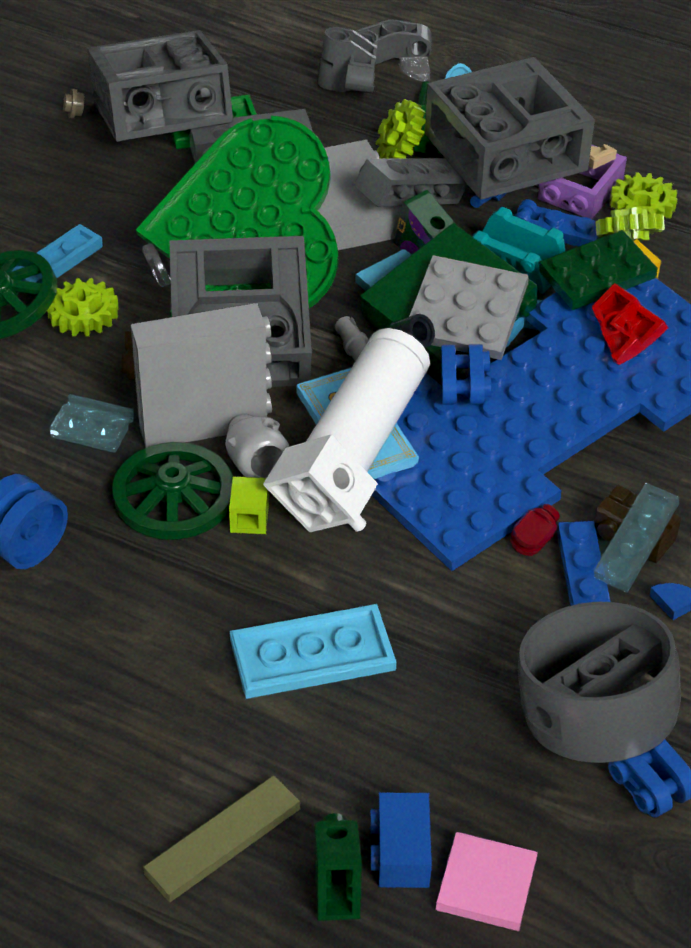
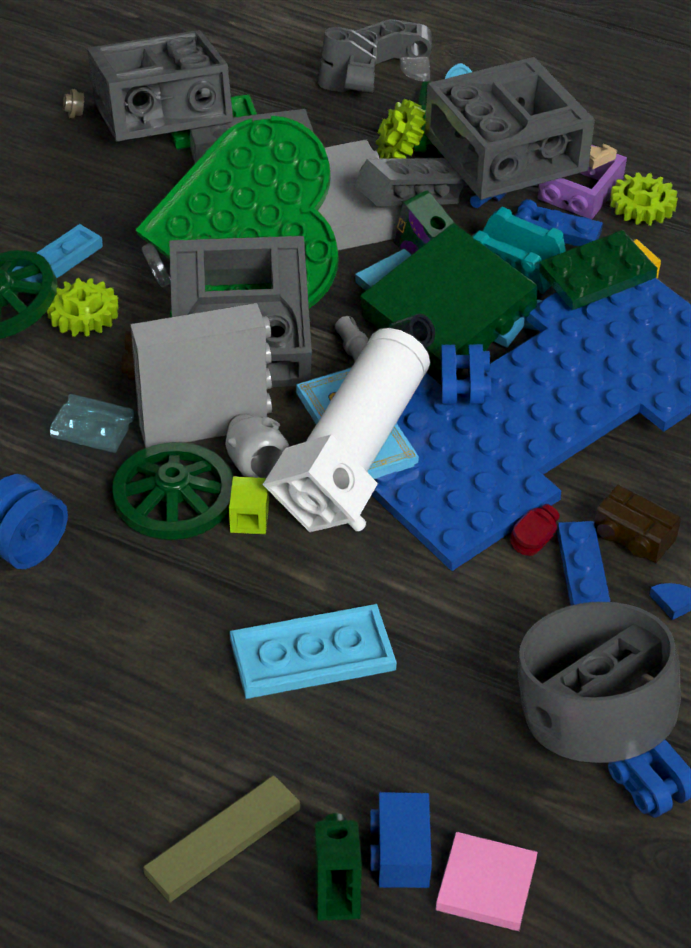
light grey plate [409,255,528,360] -> none
red slope [592,283,668,365] -> none
clear light blue plate [594,483,679,593] -> none
lime gear [595,207,665,241] -> none

